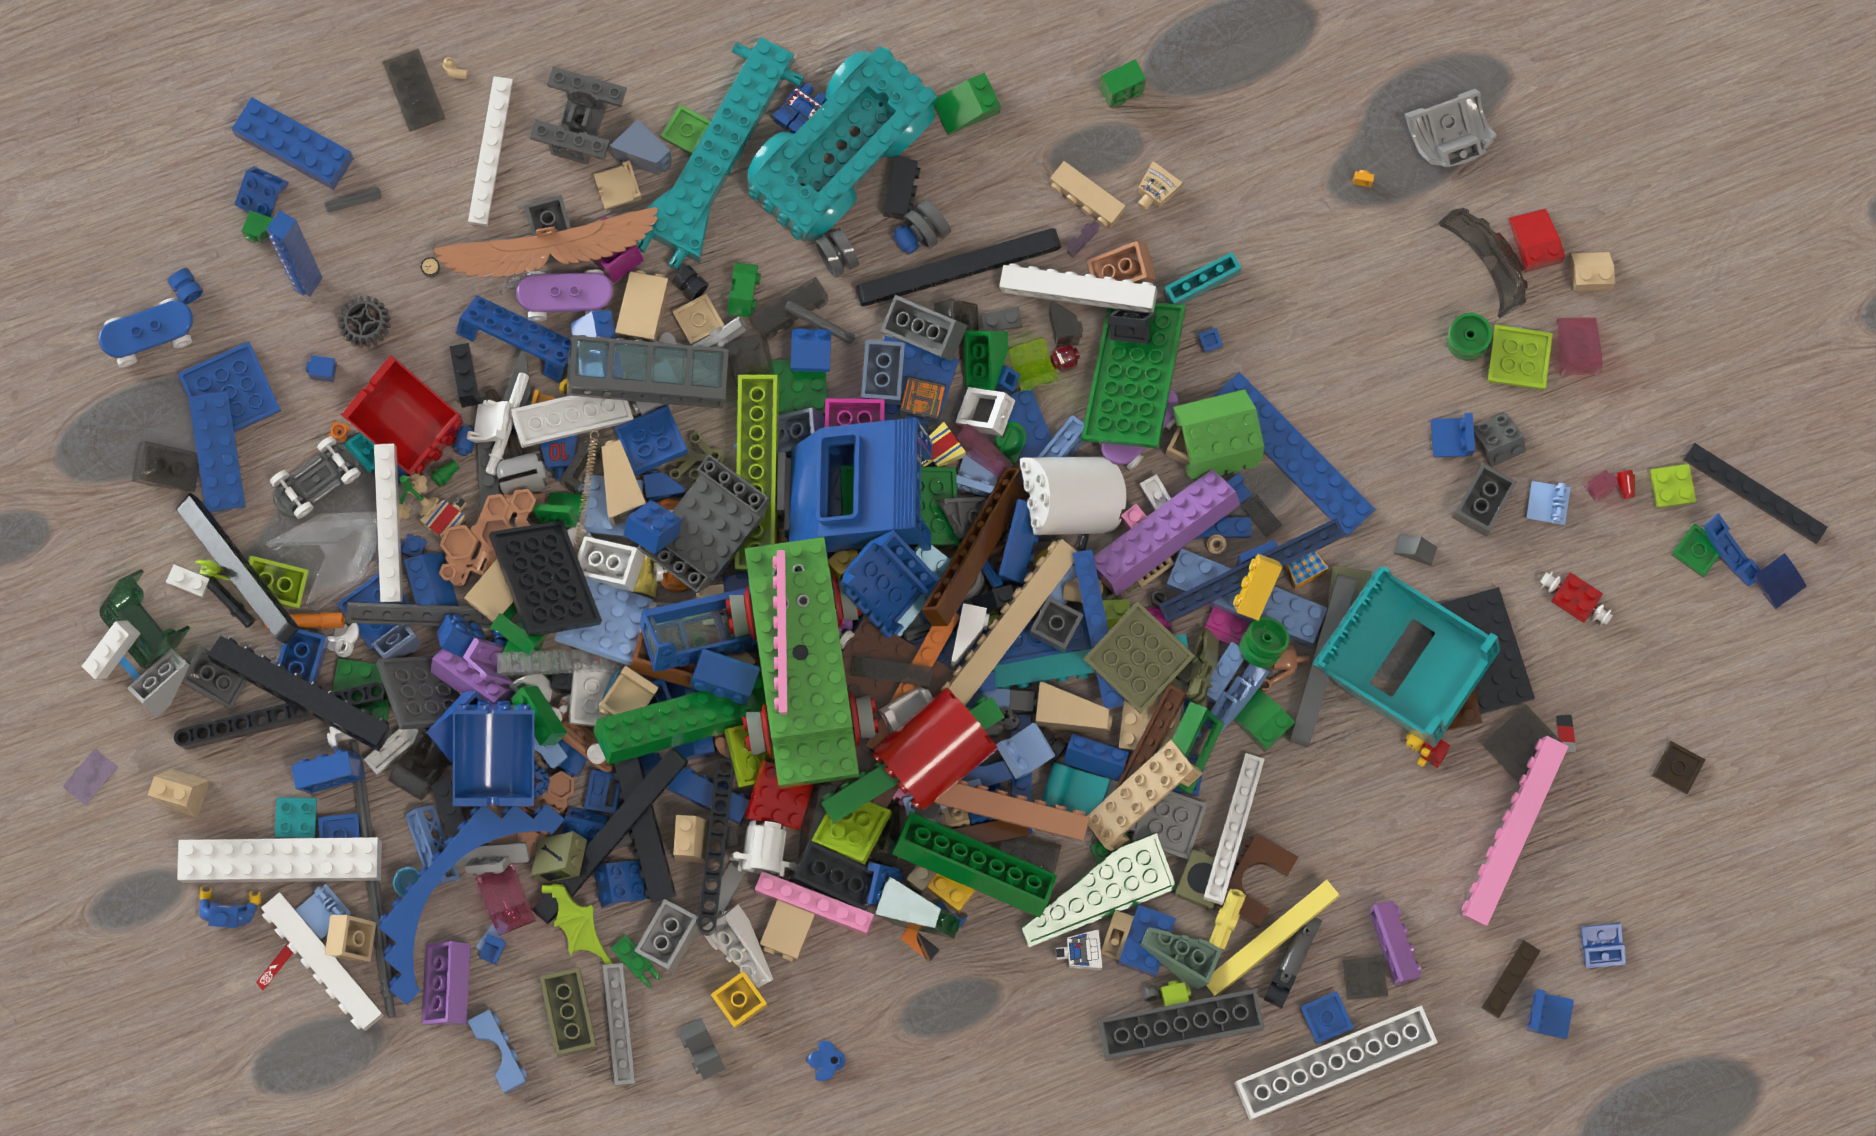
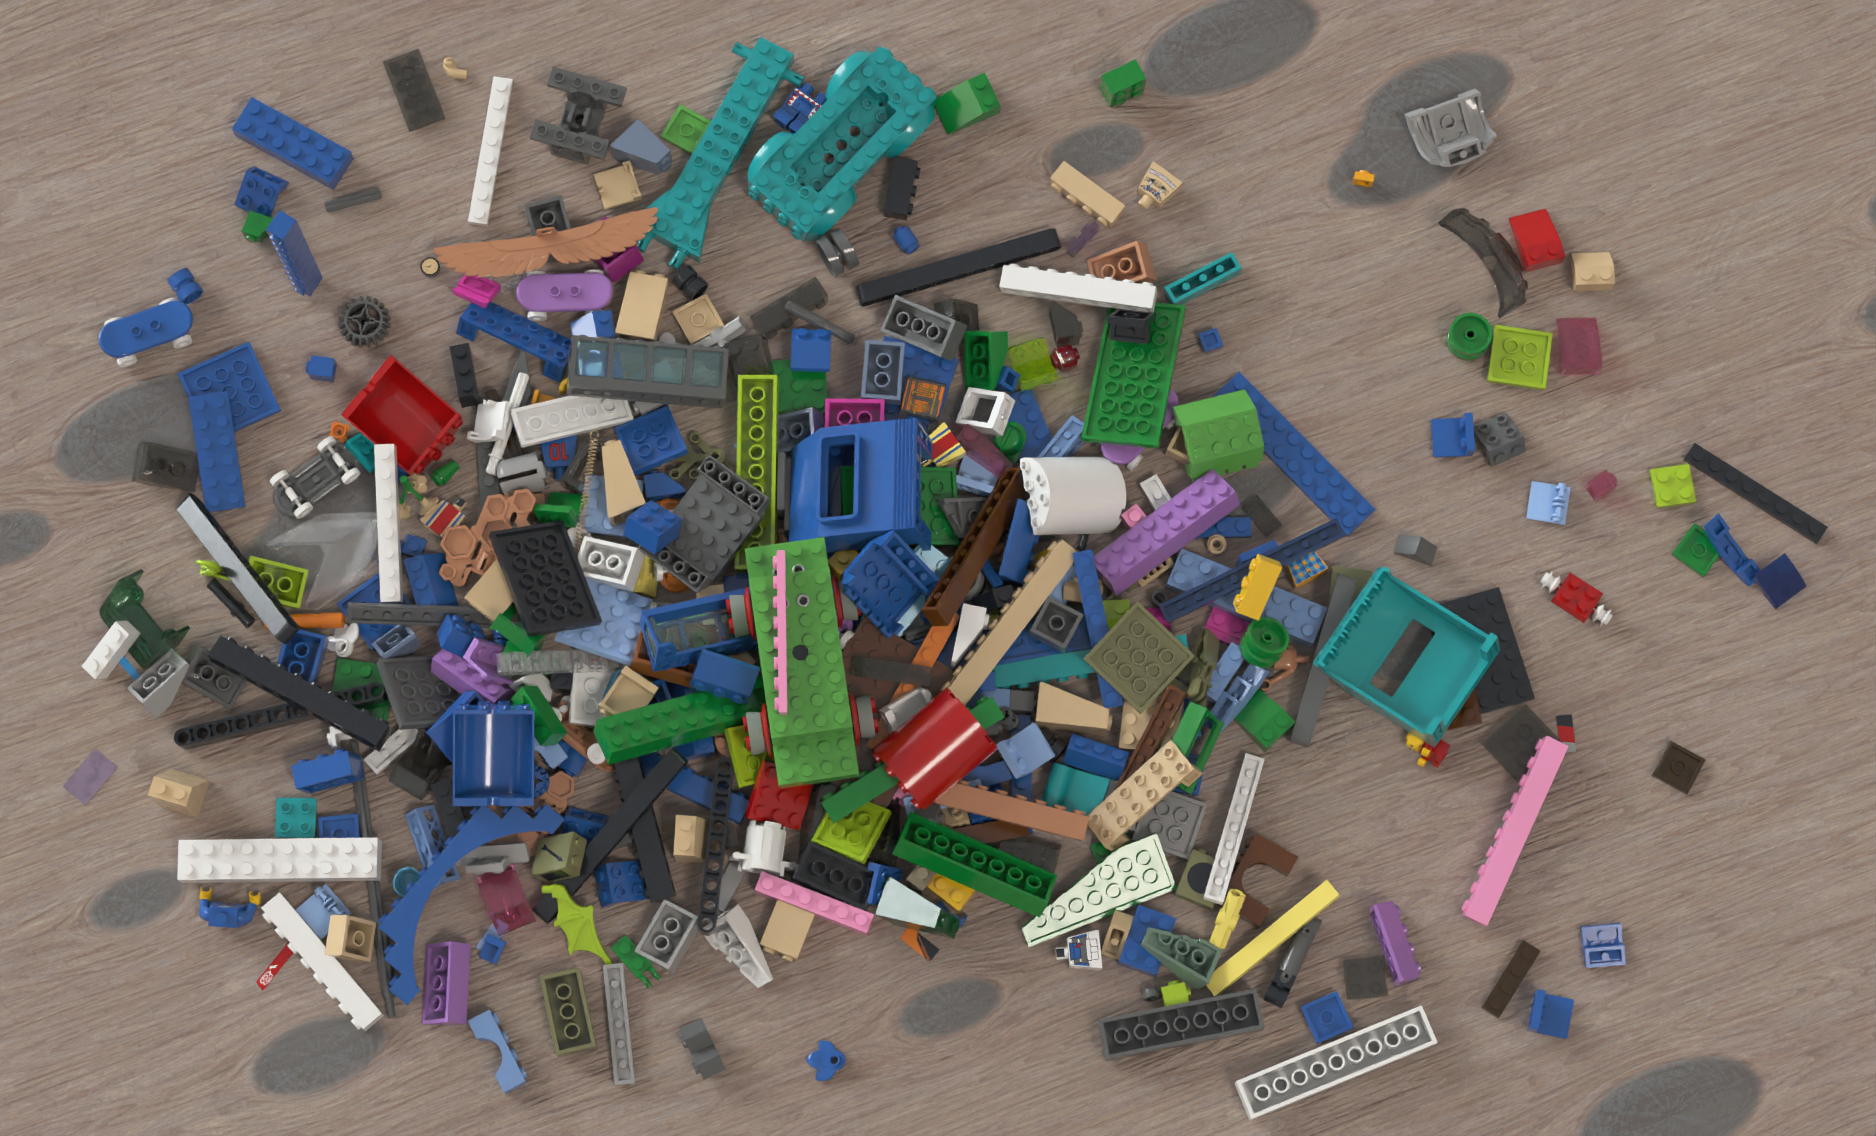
white plate [166,565,211,598] -> none
blue brick [453,426,475,456] -> none
blue plate [584,770,621,815] -> none
yellow brick [711,971,768,1029] -> none
green brick [727,262,761,318] -> none
dark grey wheel [903,200,951,249] -> none
dark grey plate [981,307,1023,331] -> none
blue panel [1227,473,1251,504] -> none
dark grey brick [1452,463,1517,537] -> none
red cone [1616,470,1635,499] -> none
none -> dark pink plate [453,272,501,308]

